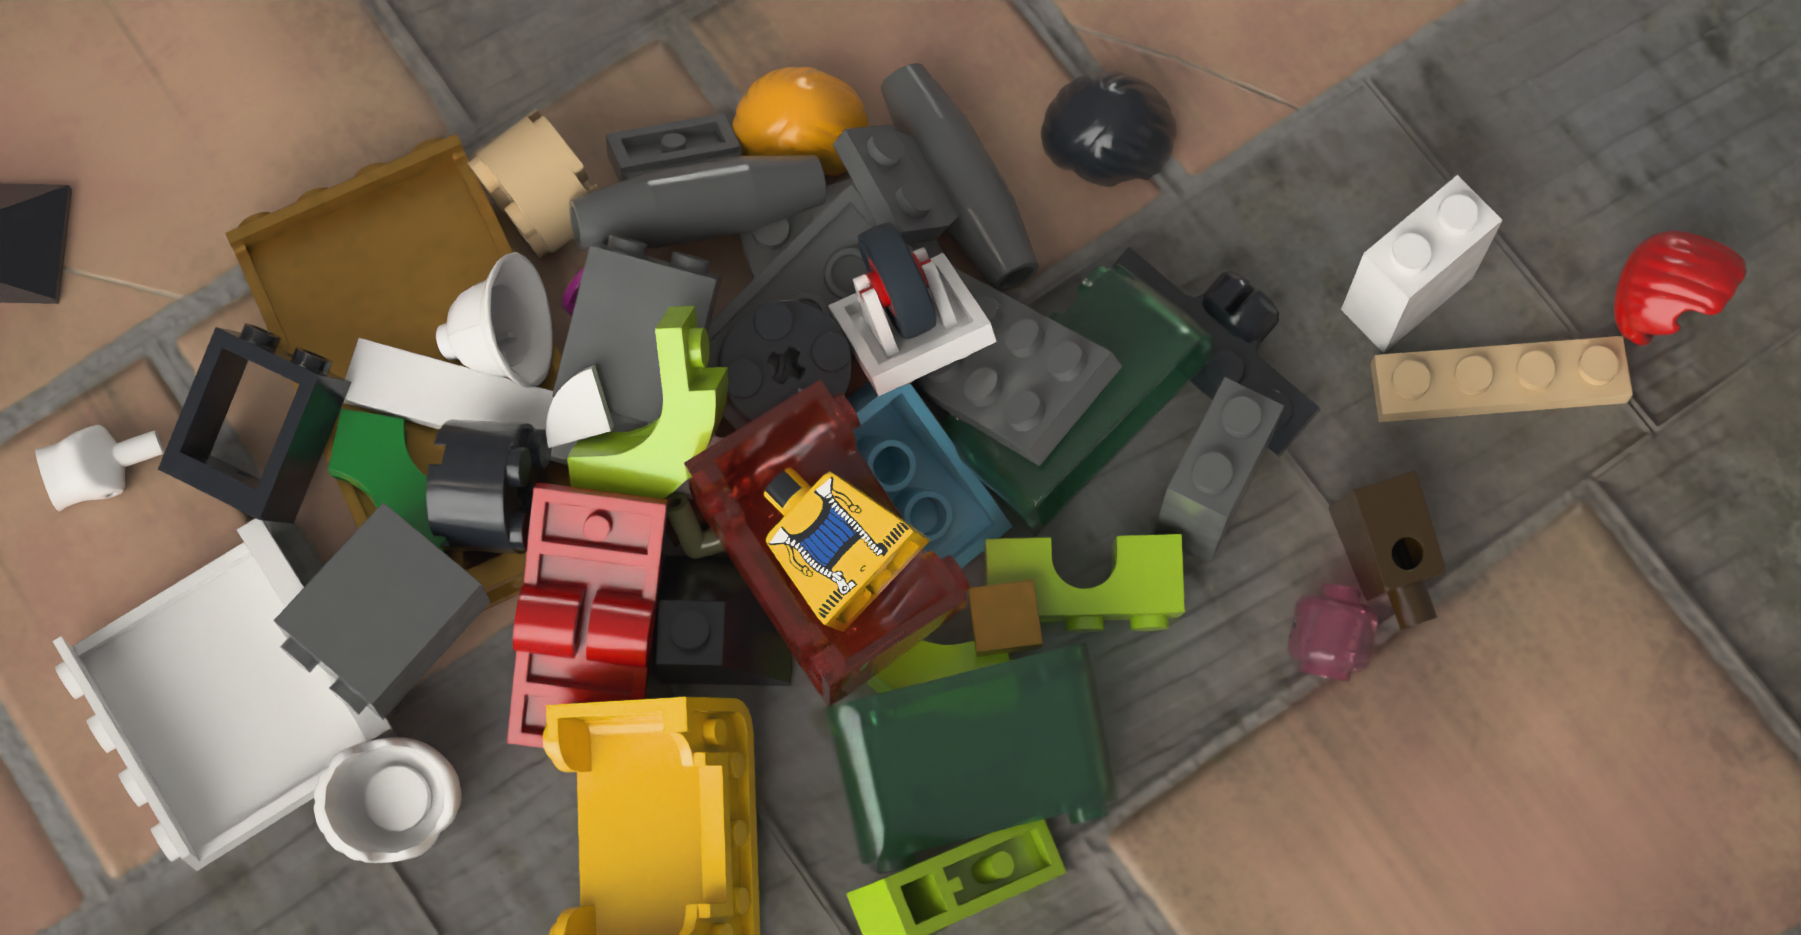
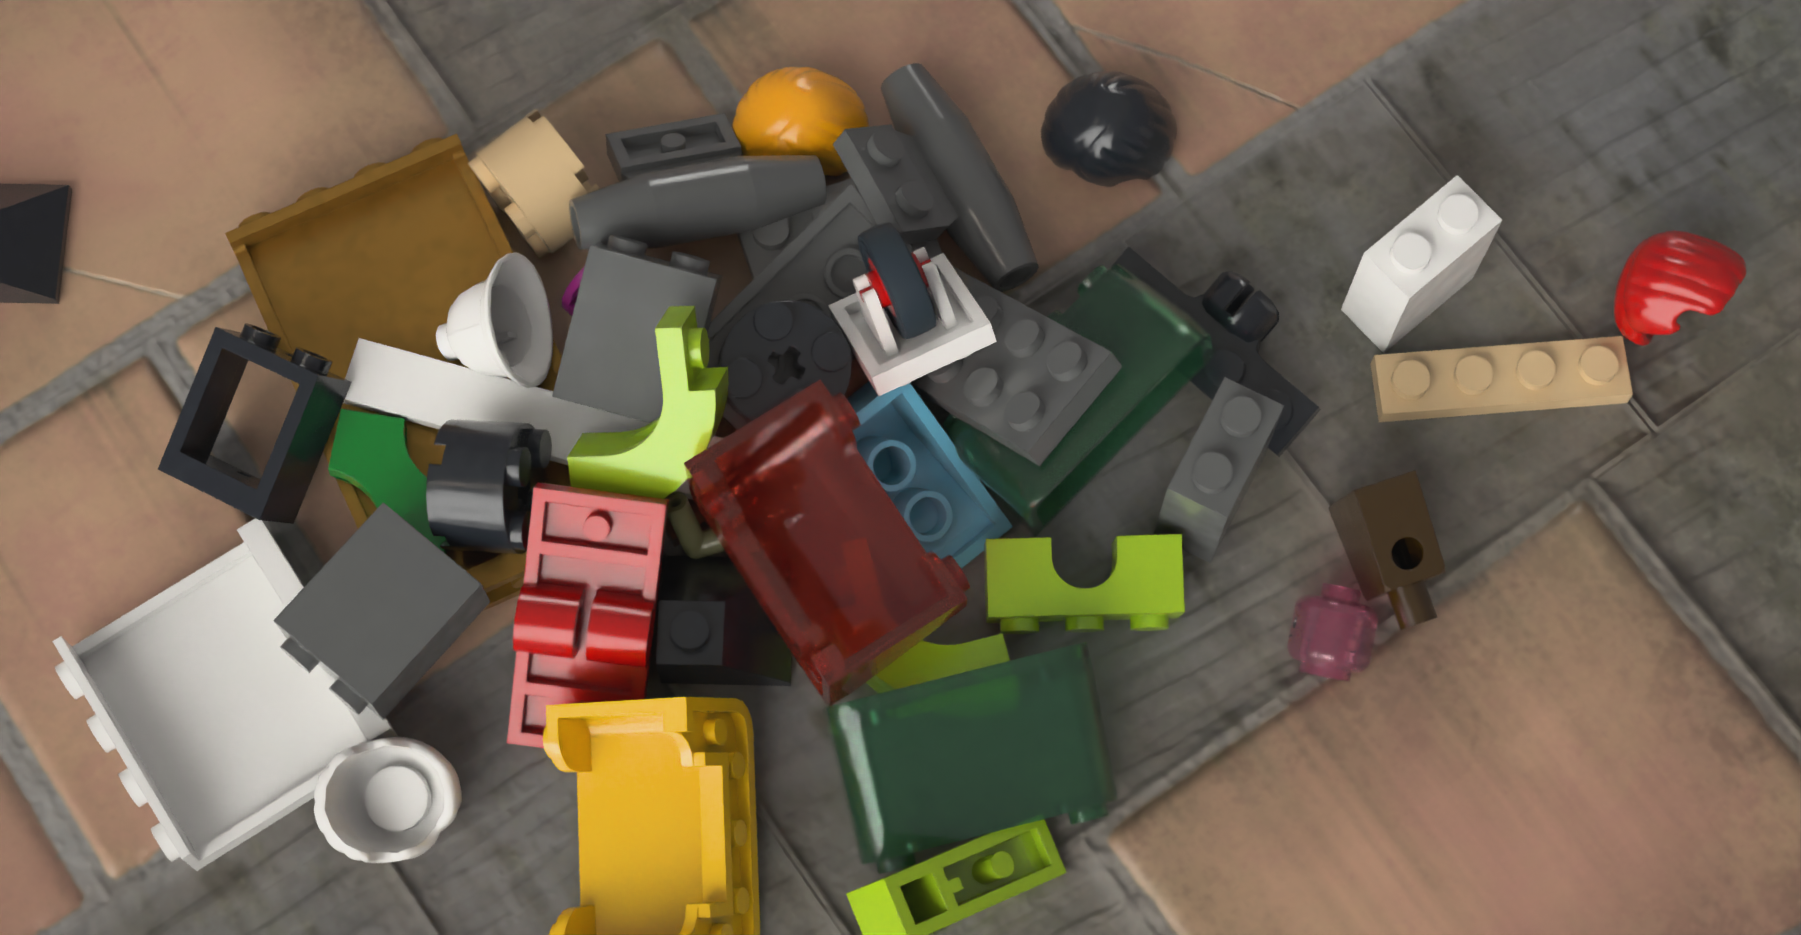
white piece [35,425,164,512] -> none
white tile [546,365,614,448] -> none
torso [764,468,930,632] -> none
pearl gold tile [968,580,1043,657] -> none

